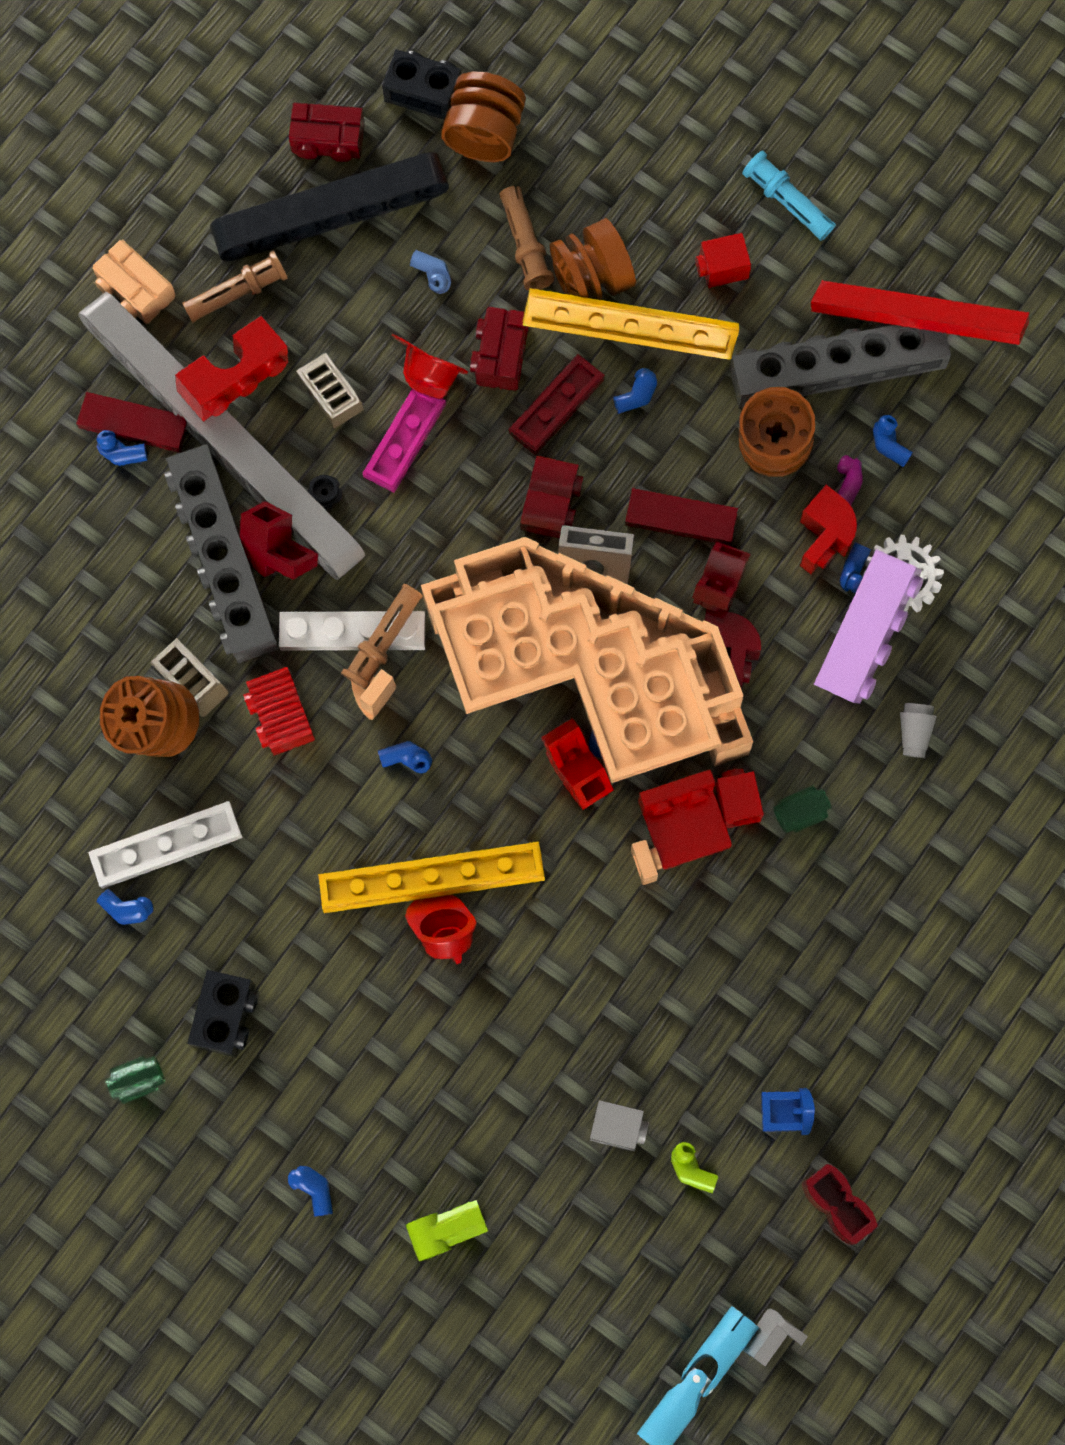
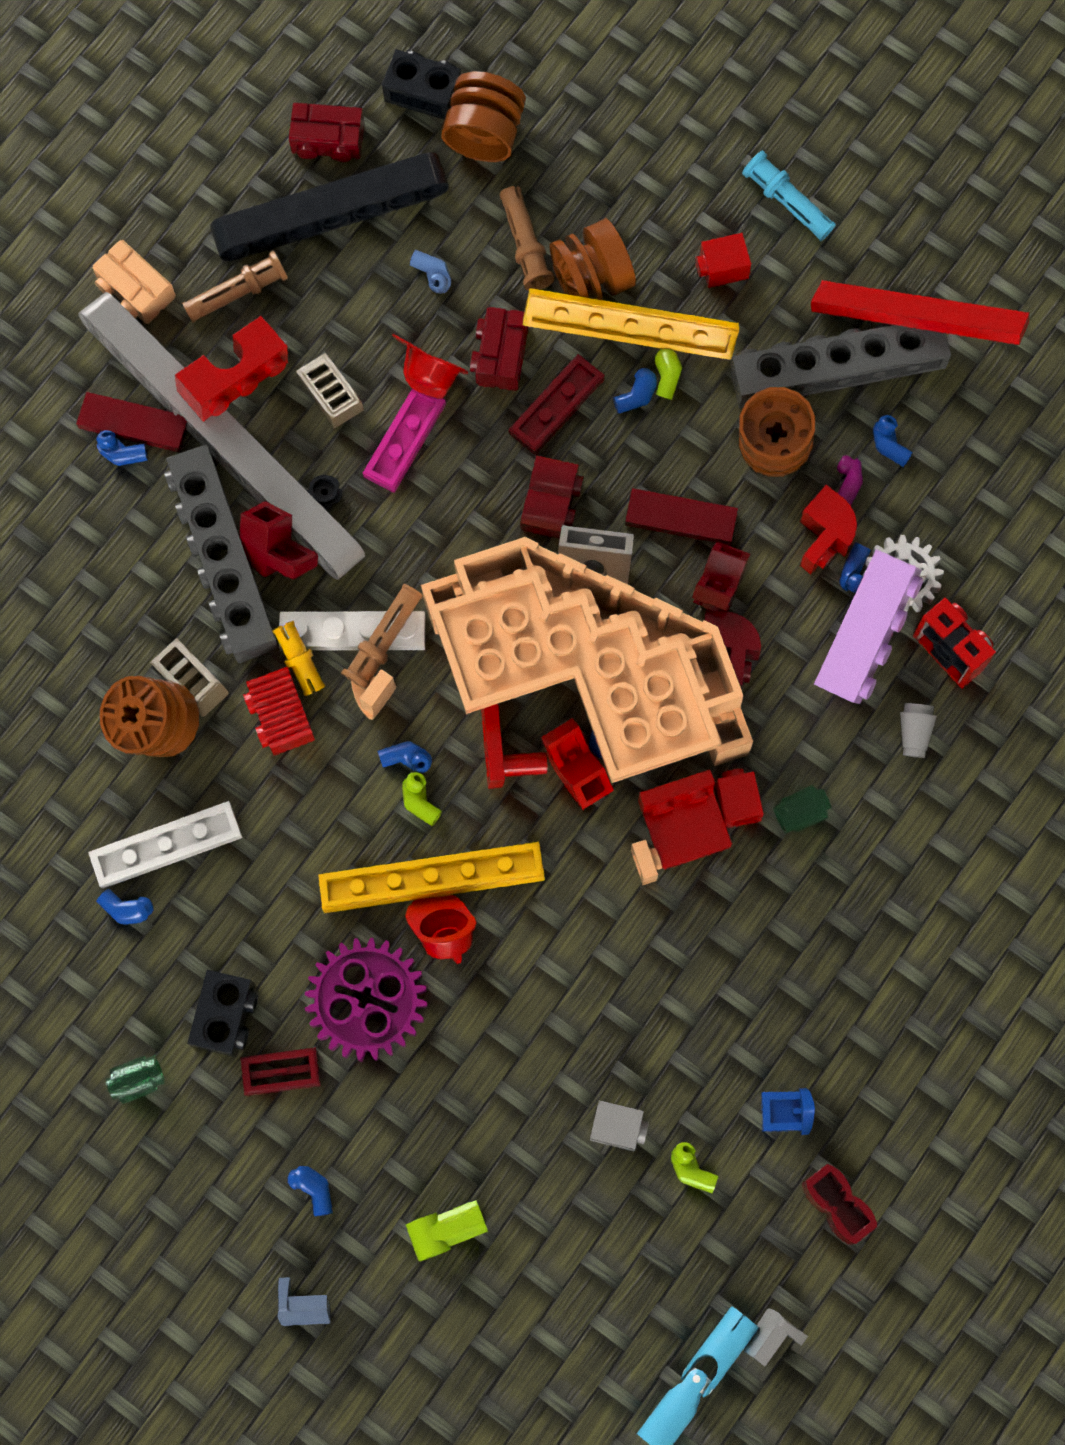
none -> dark red tile [240,1047,321,1096]
none -> yellow pin [272,620,325,696]
none -> sand blue tile [278,1277,331,1326]
none -> magenta gear [304,937,428,1062]
none -> lime arm [402,772,442,826]
none -> red piece [481,704,547,789]
none -> lime arm [655,348,682,400]
none -> red piece [913,597,996,689]

